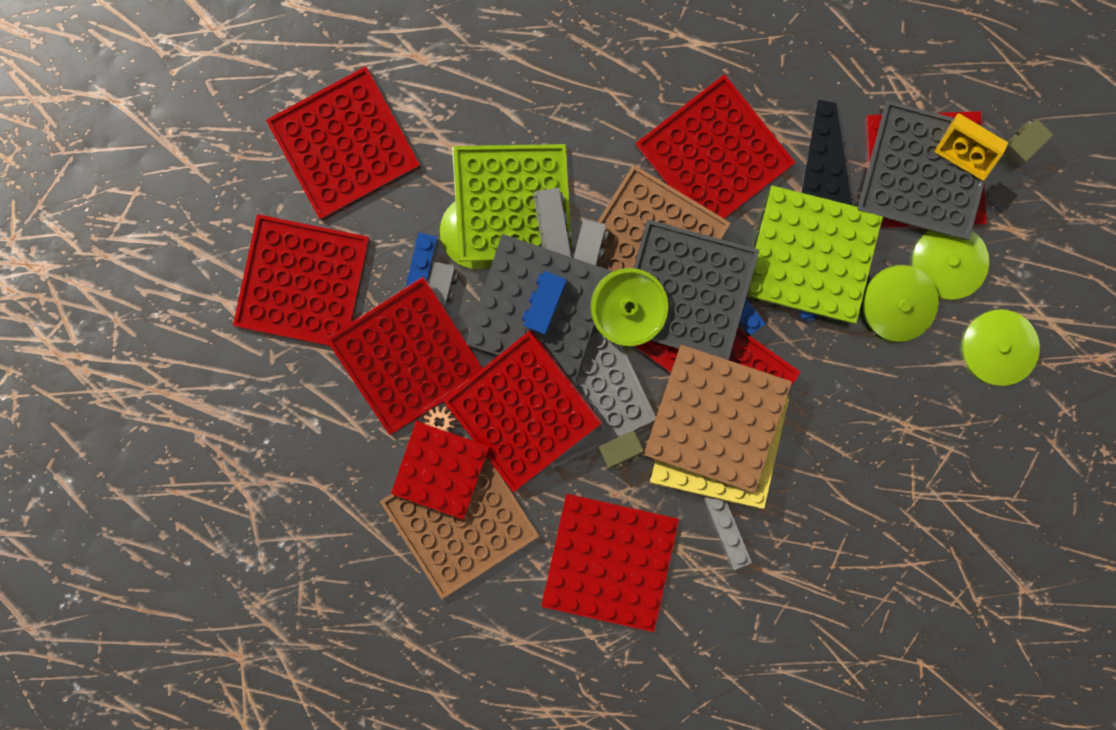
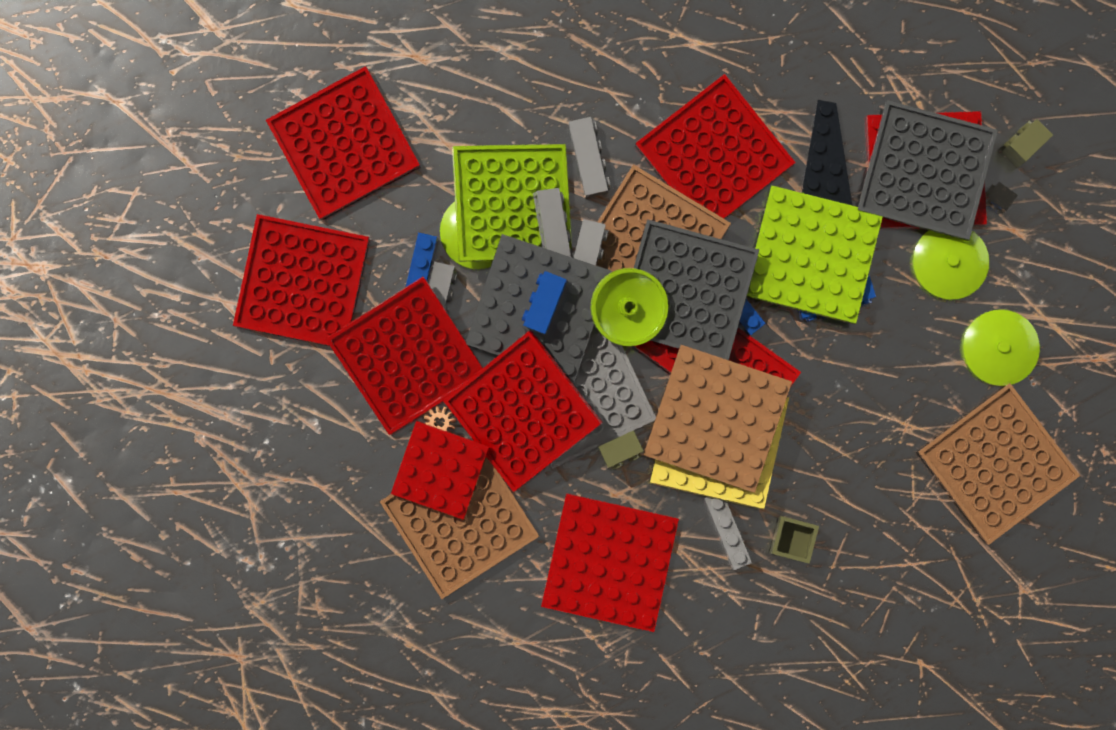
lime dish [863,265,939,342] -> none
yellow slope [934,113,1008,181] -> none
none -> light grey brick [569,117,611,198]
none -> olive piece [770,516,819,564]
none -> medium nougat plate [917,383,1080,545]

